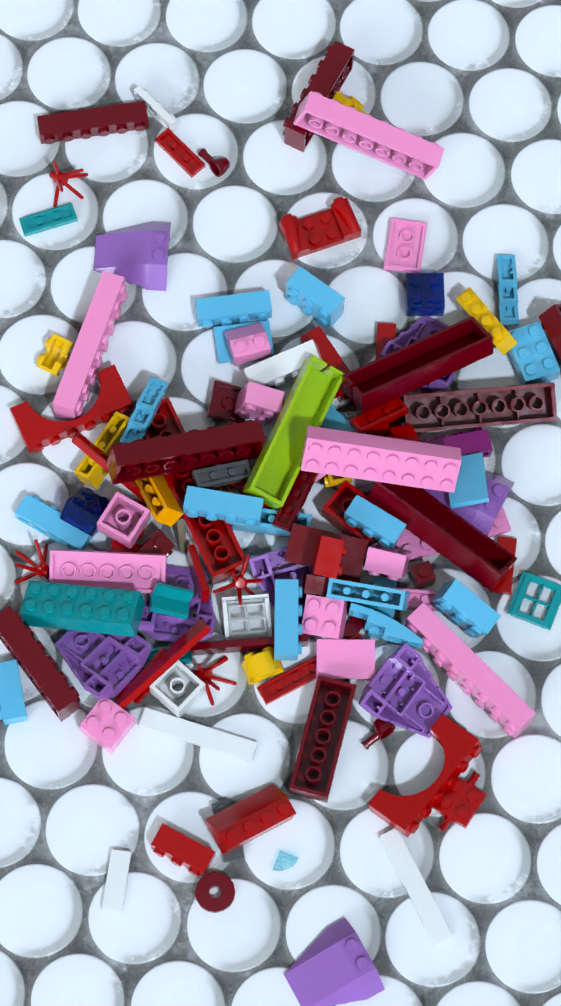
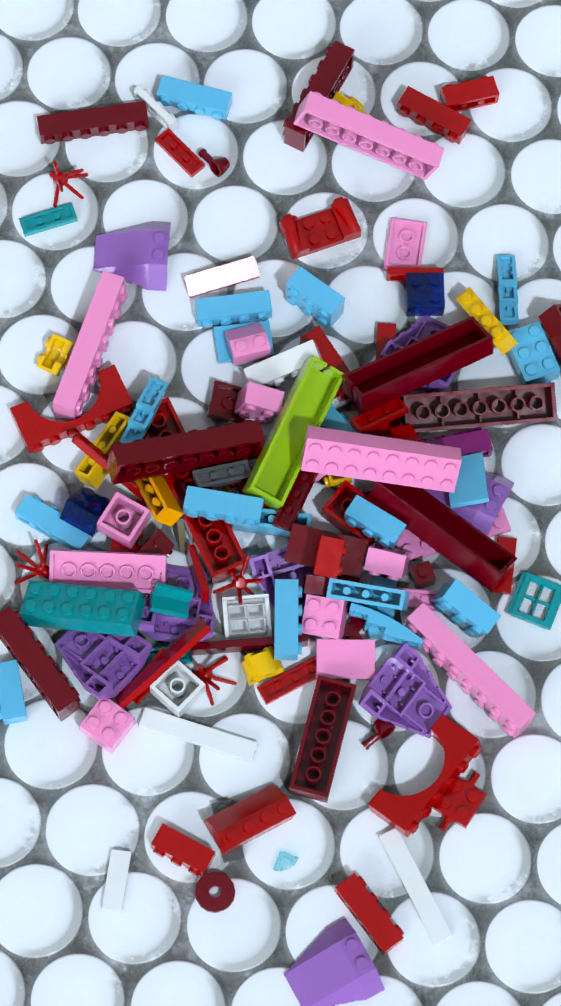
none -> medium azure brick [156,75,232,120]
none -> slope [184,256,260,298]
none -> red brick [334,873,404,956]
none -> red tile [386,267,443,282]
none -> red brick [397,86,471,144]
none -> red brick [440,76,499,112]

